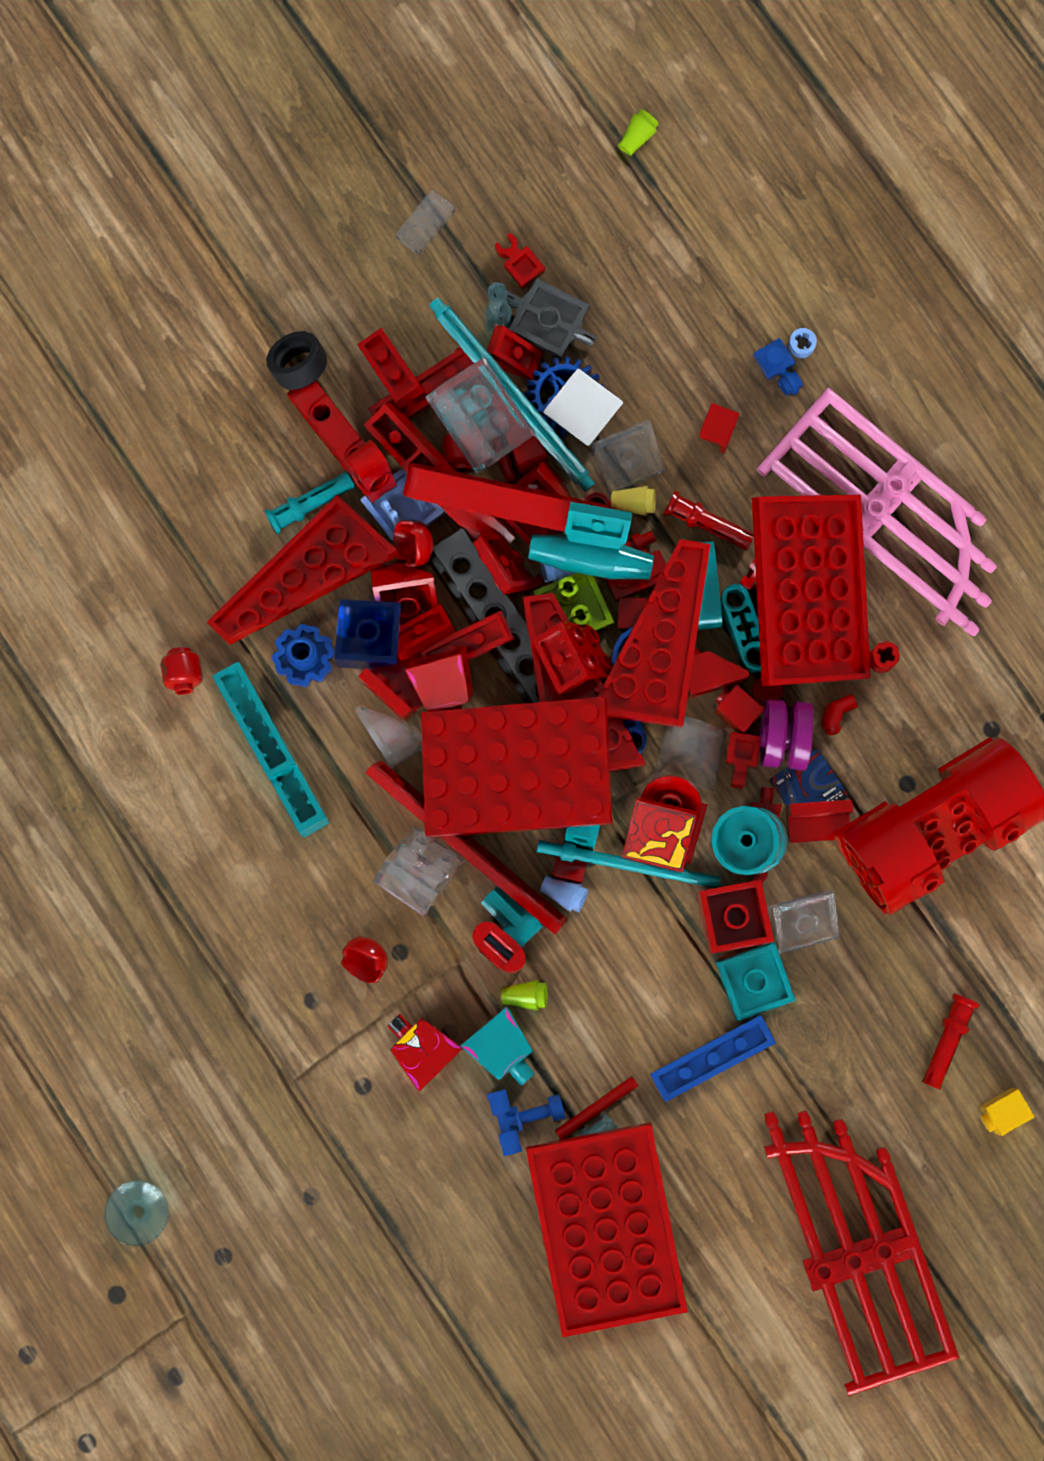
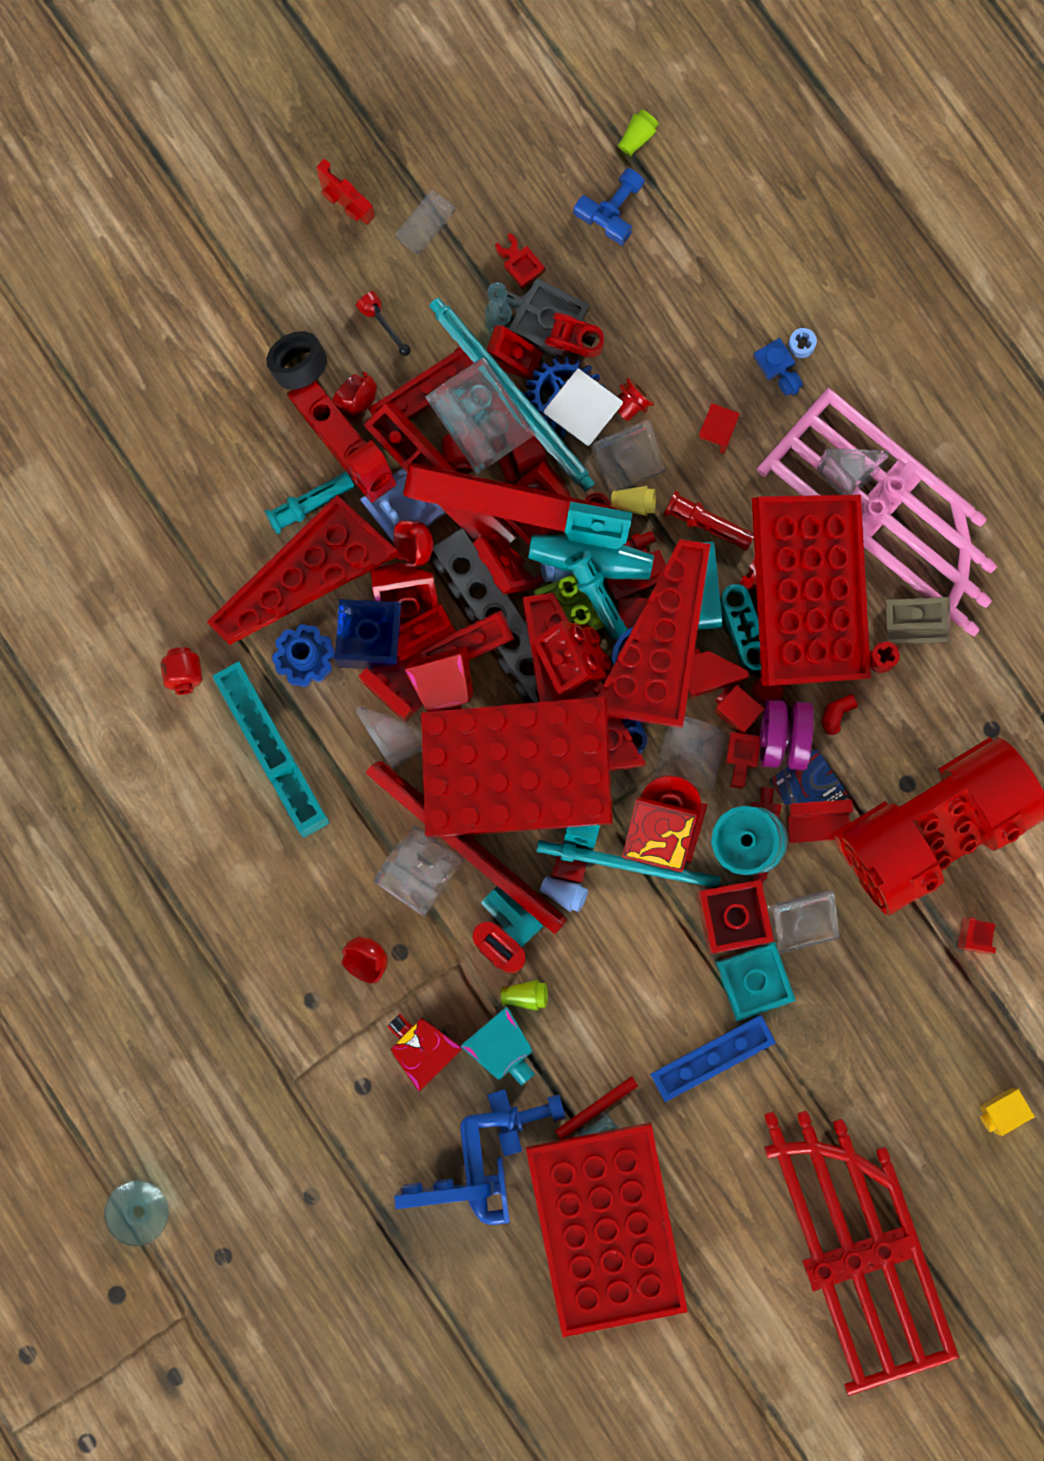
red plate [357,328,425,409] -> none
red pin [921,993,980,1090] -> none
none -> red wing [316,158,375,225]
none -> red hair [332,371,378,416]
none -> hinge [355,291,411,356]
none -> blue plate [394,1110,516,1225]
none -> red piece [545,313,605,358]
none -> teal pin [565,550,628,640]
none -> blue bar [573,168,645,246]
none -> red piece [617,377,655,421]
none -> clear slope [817,449,888,495]
none -> dark tan plate [886,597,951,645]
none -> red panel [957,917,996,955]

